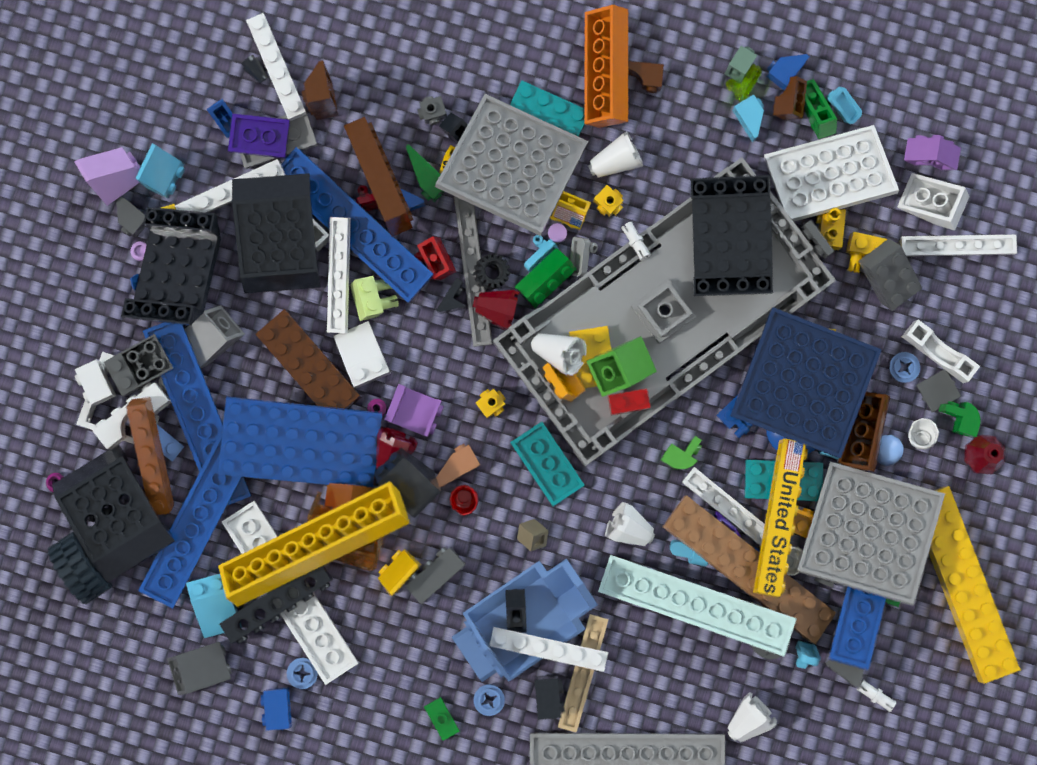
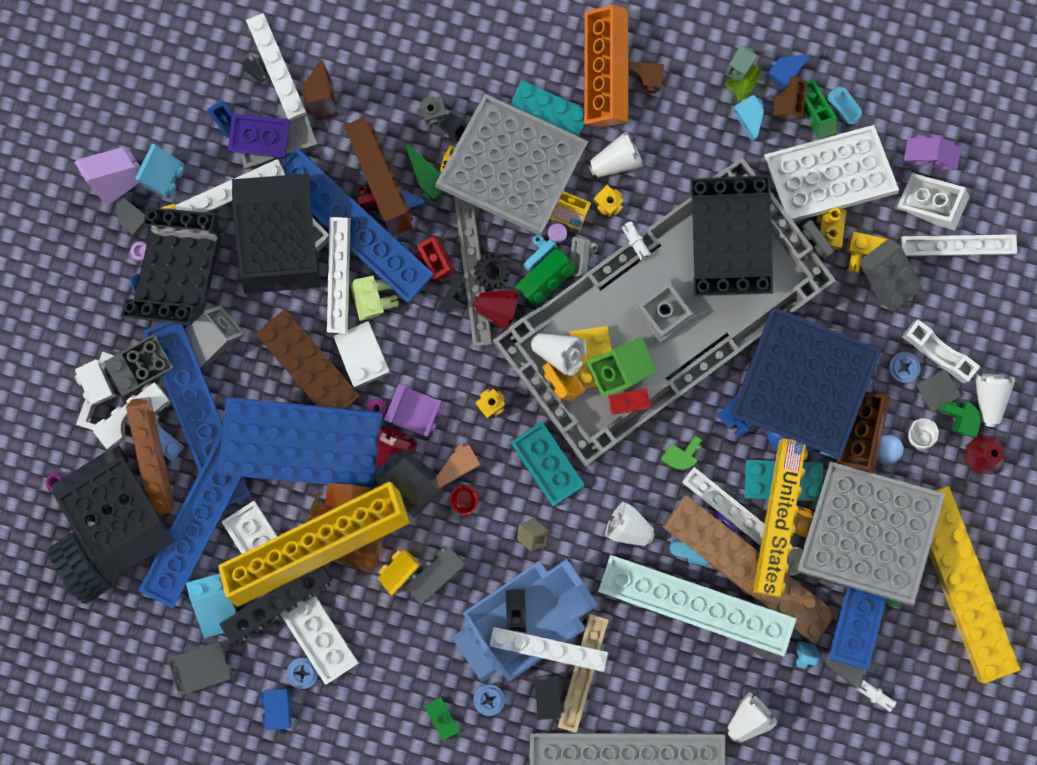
none -> white cone [975,374,1015,427]

